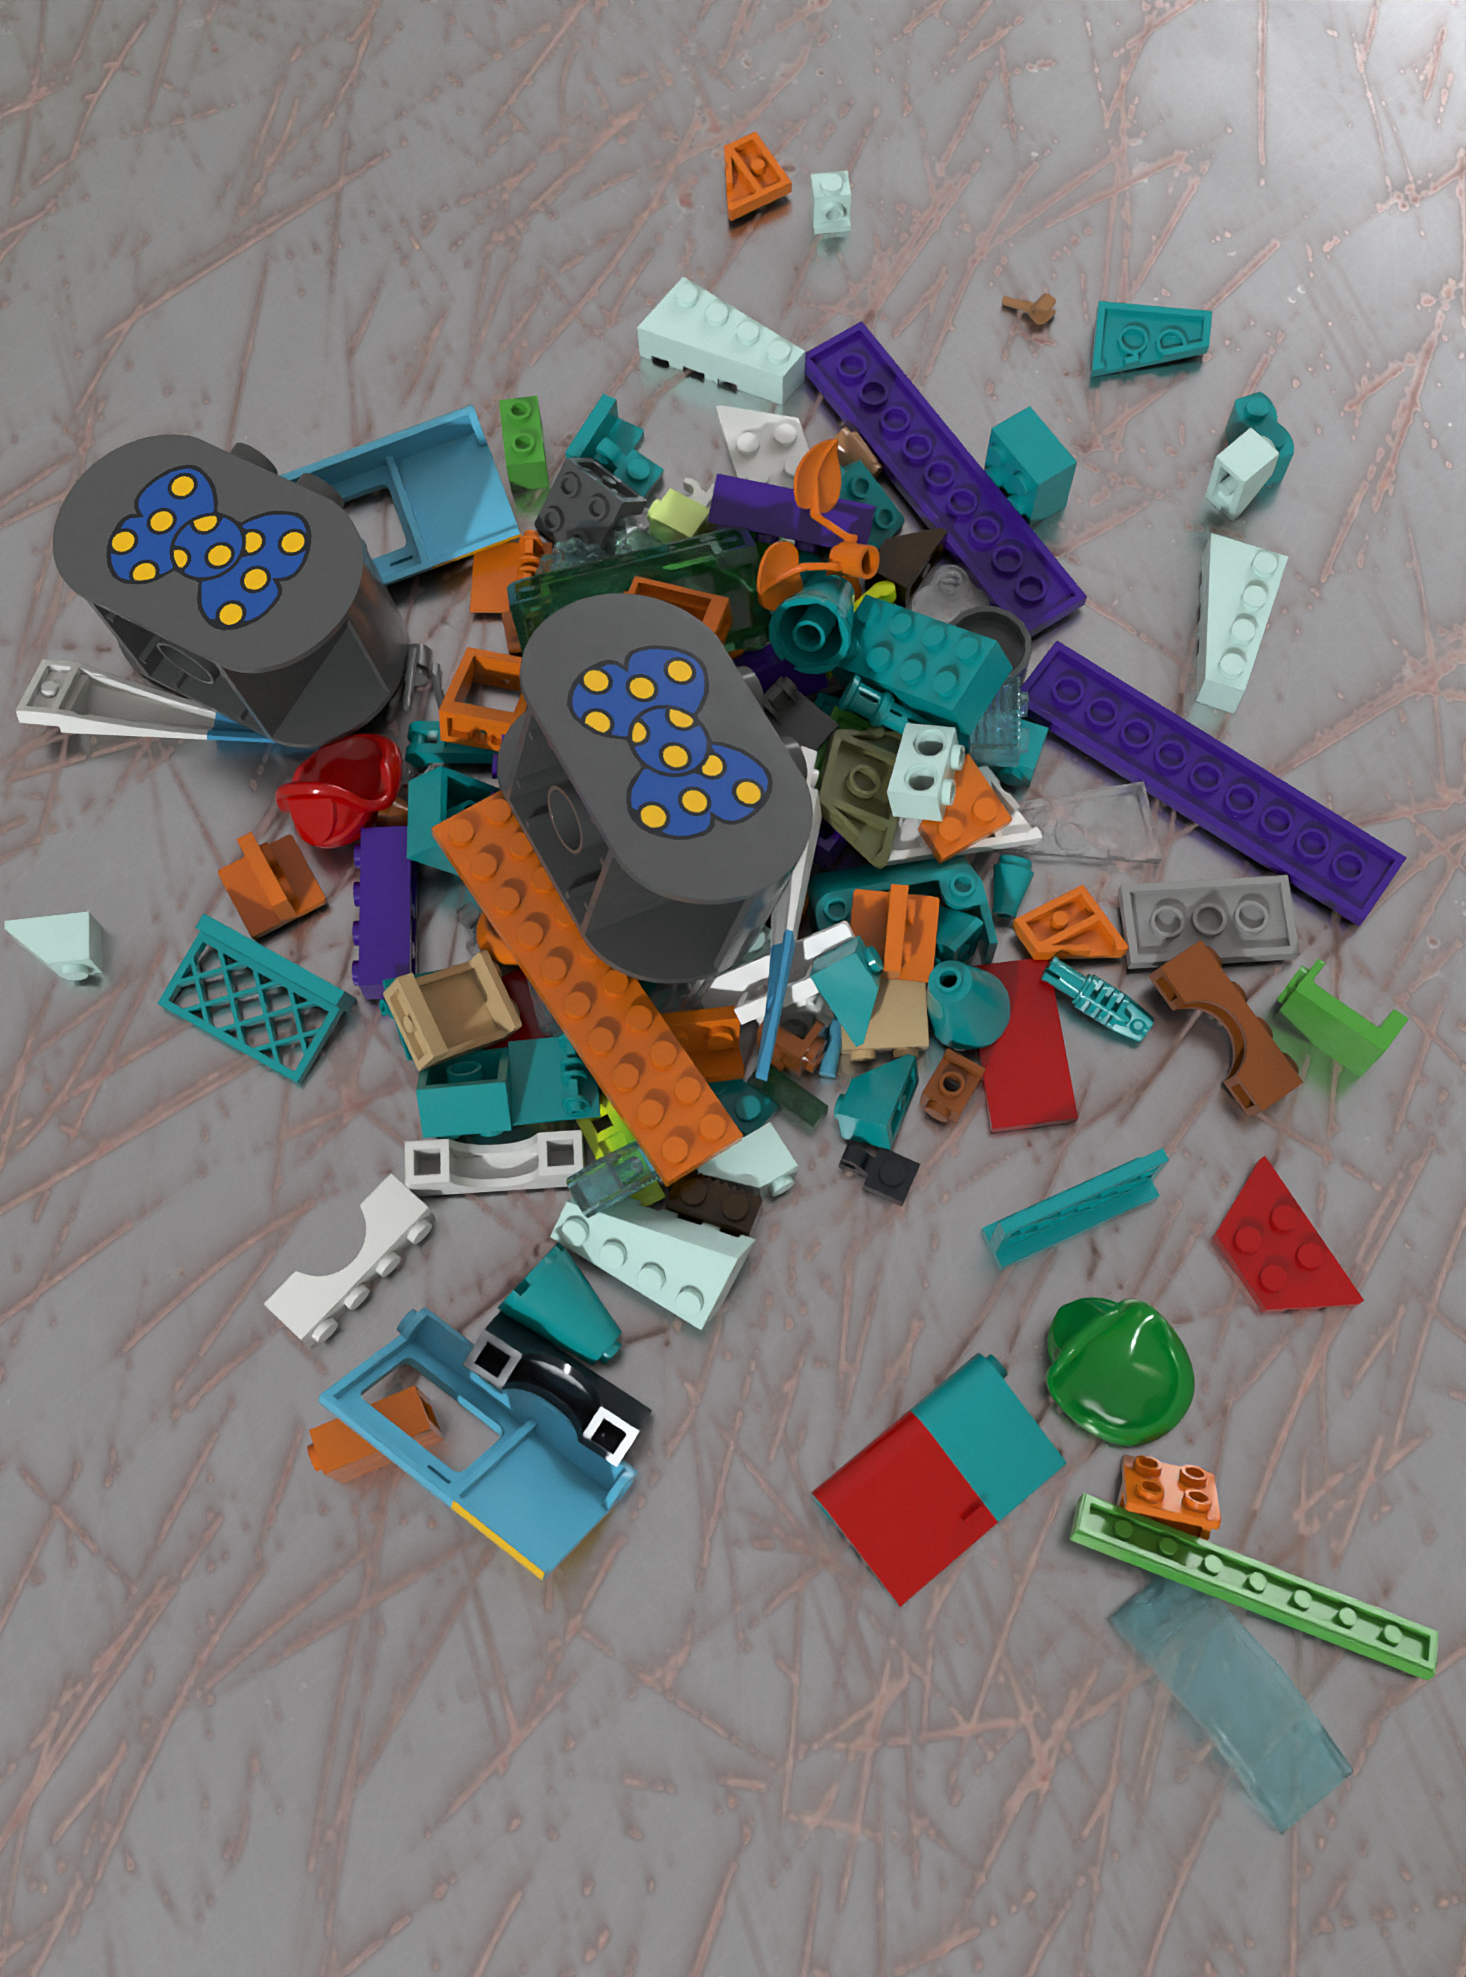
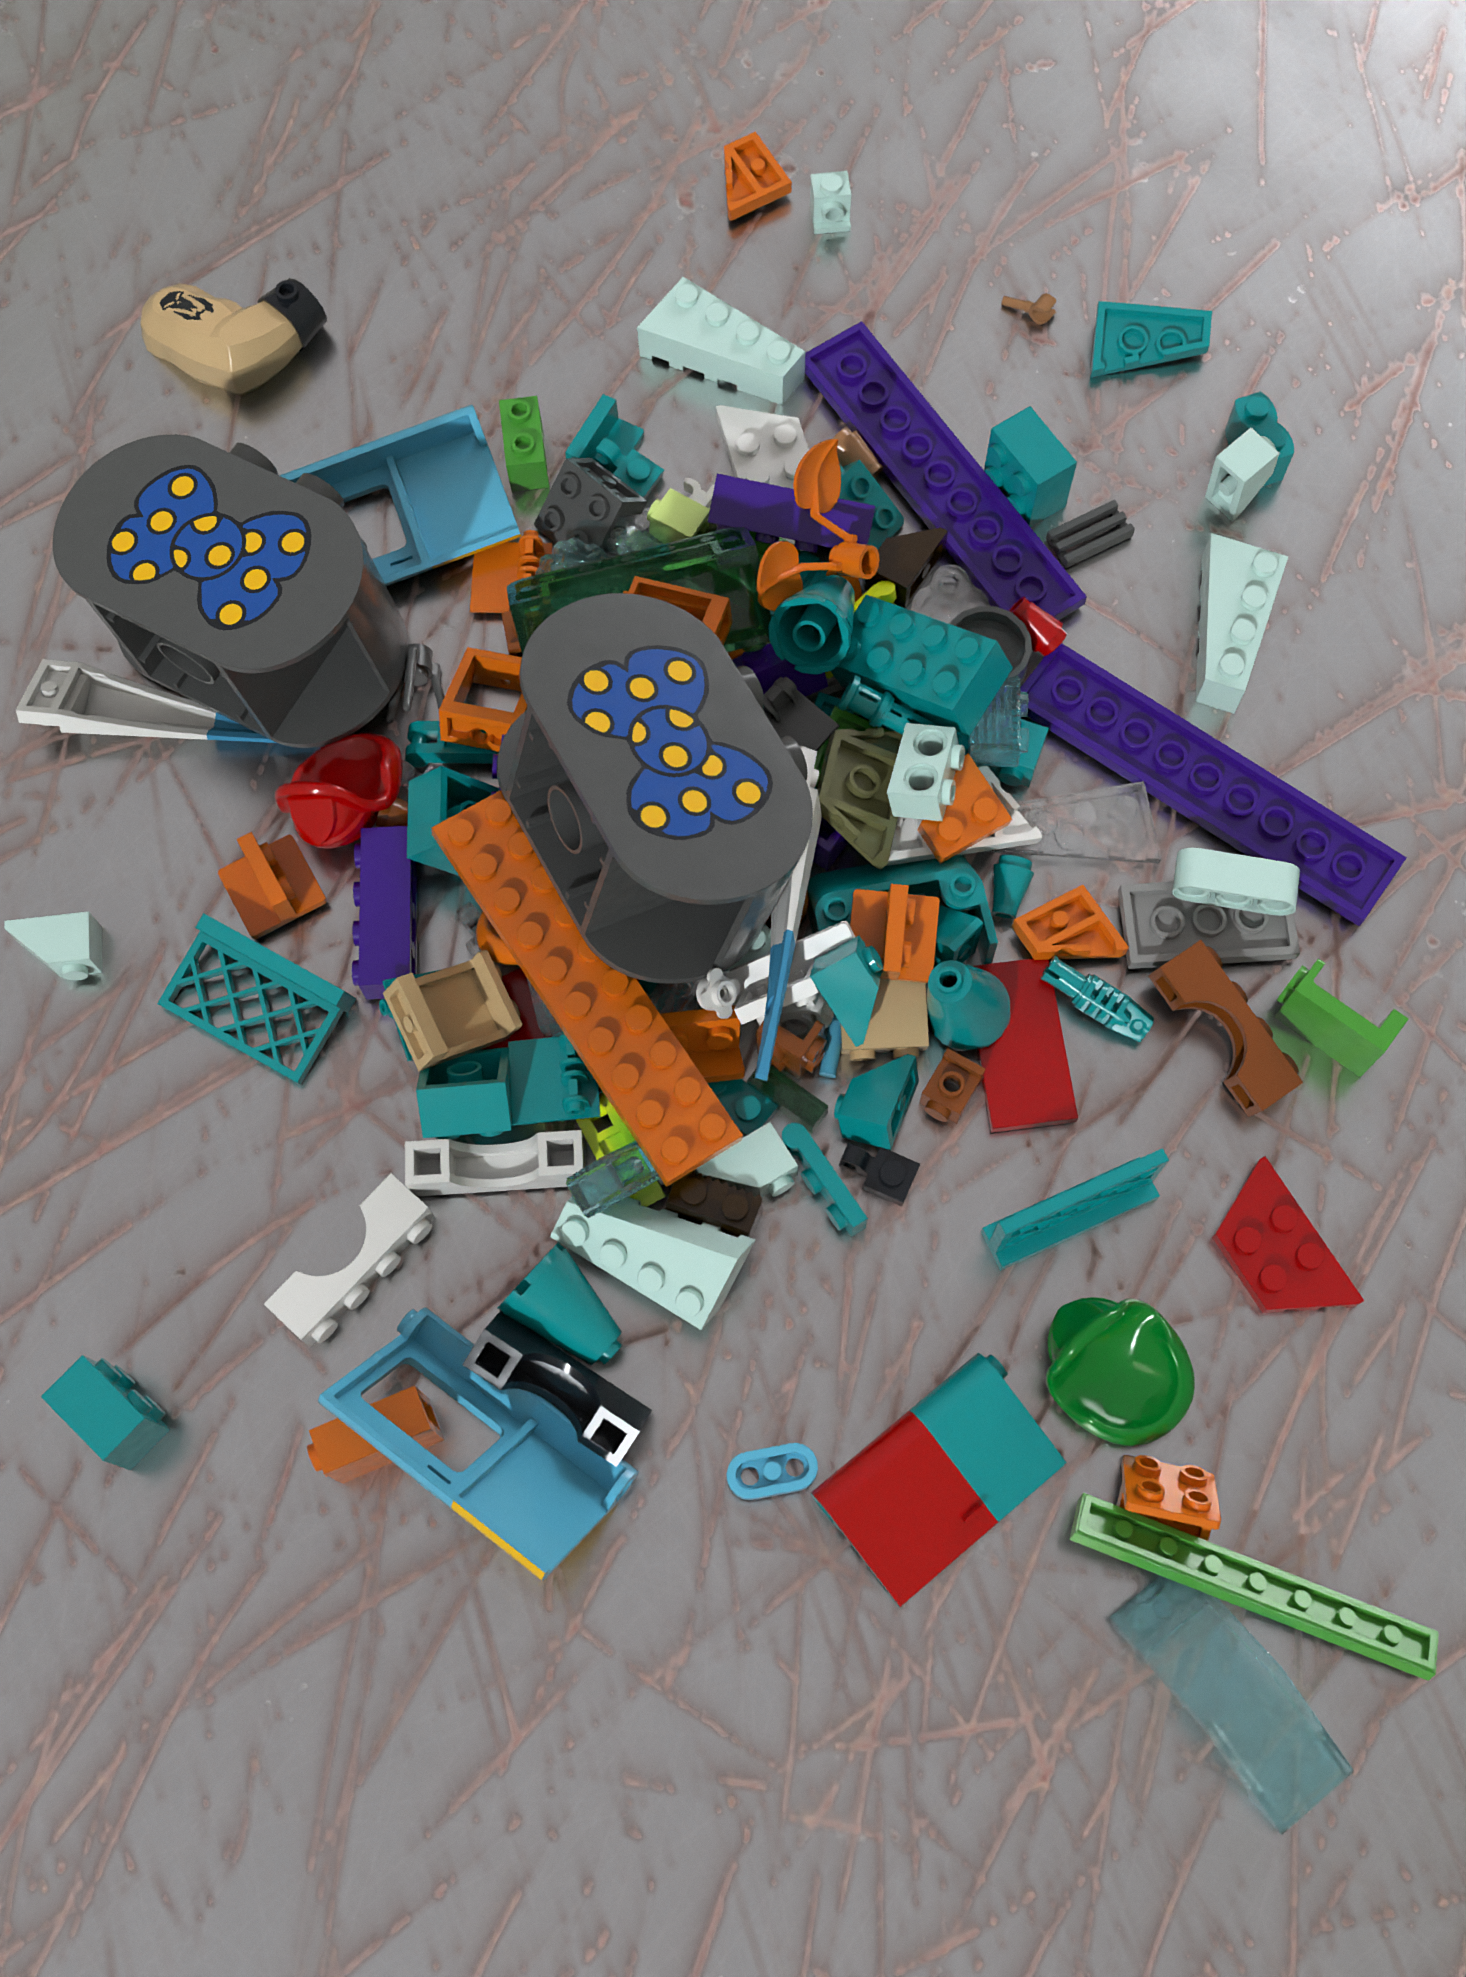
none -> teal brick [41,1355,171,1471]
none -> tan piece [140,278,327,396]
none -> white plate [696,968,740,1019]
none -> medium azure plate [727,1443,818,1500]
none -> teal plate [782,1123,868,1237]
none -> red cone [1009,596,1067,656]
none -> dark grey tile [1046,499,1135,568]
none -> light aqua beam [1172,848,1300,916]

